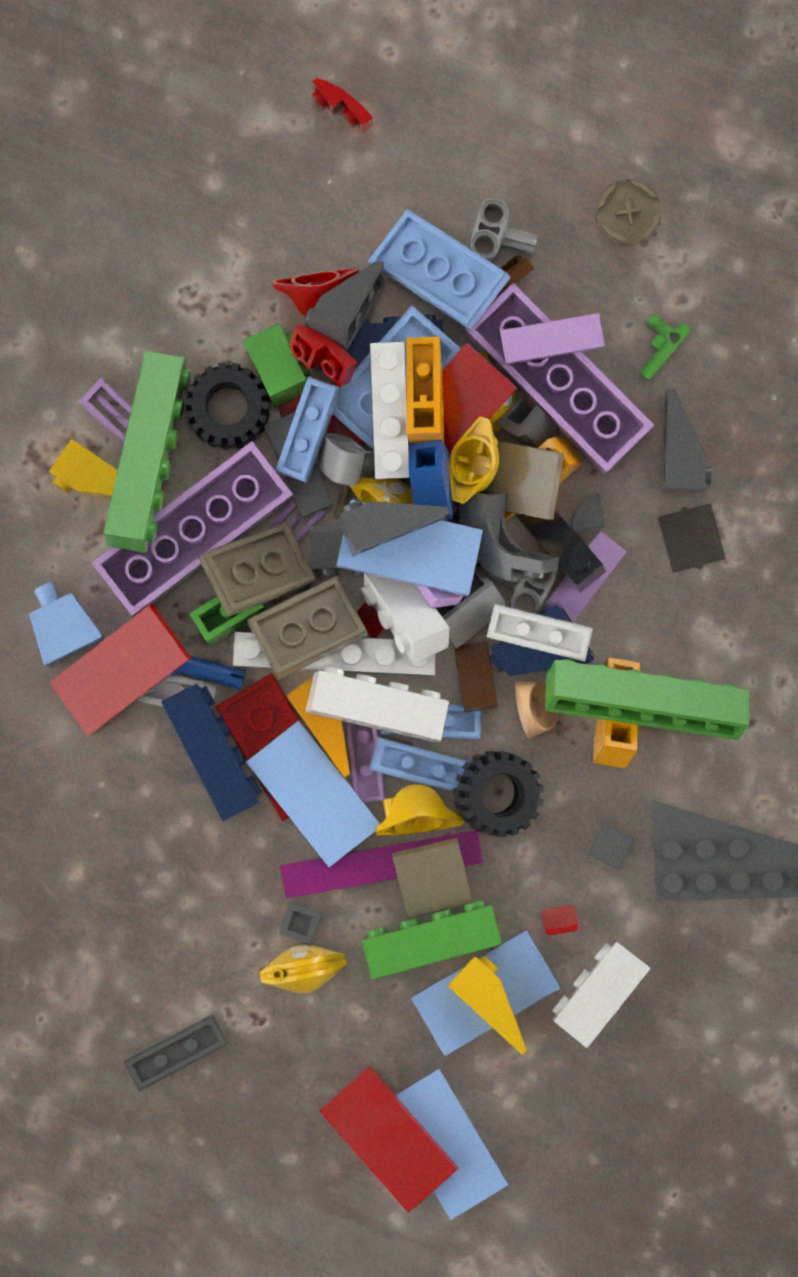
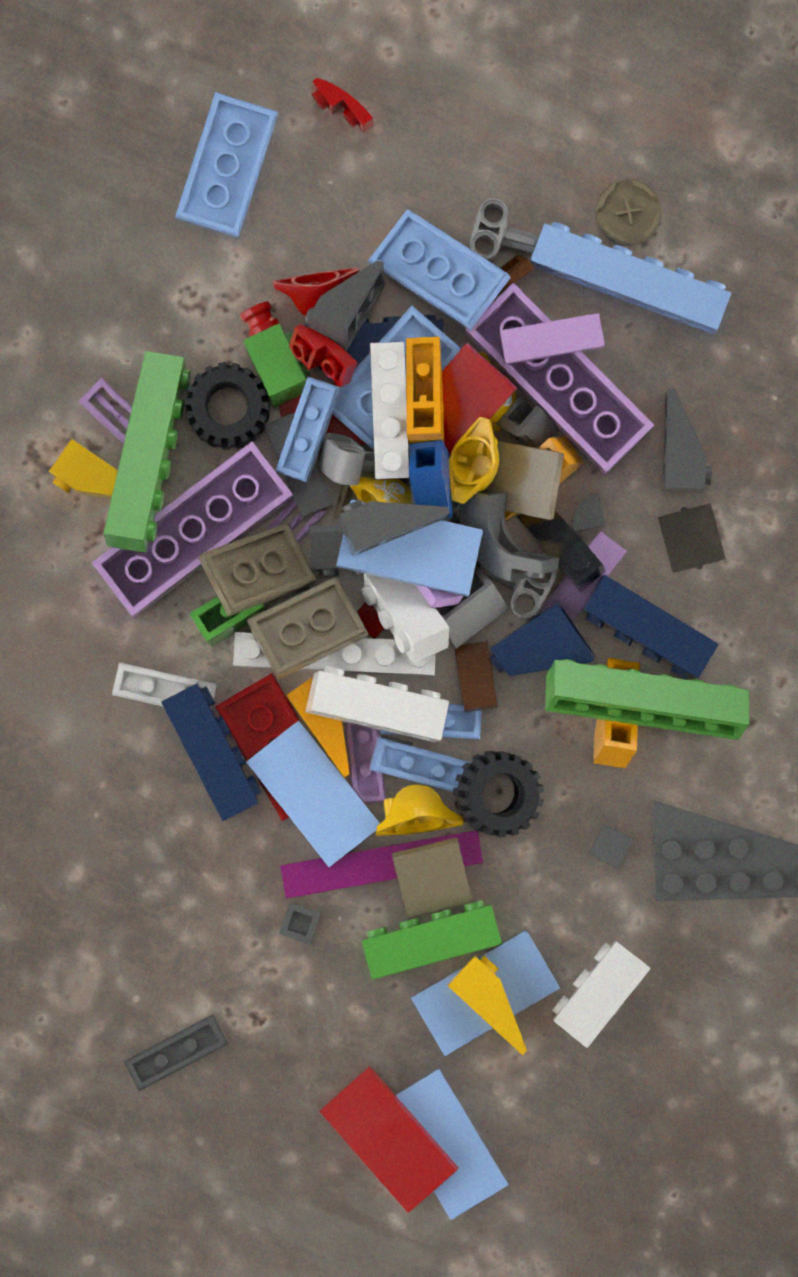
light blue torso [29,582,104,667] -> none
tile [49,604,192,736] -> none
blue pin [171,655,246,691] -> none
yellow hat [259,943,347,994] -> none
white tile [487,604,593,662] -> none
light nougat piece [515,681,558,739] -> none
red slope [541,905,579,936] -> none
bright green hose [639,313,691,381] -> none
none -> light blue tile [175,92,278,238]
none -> red wheel [240,301,280,337]
none -> light blue brick [530,222,731,335]
none -> dark blue brick [581,575,719,680]

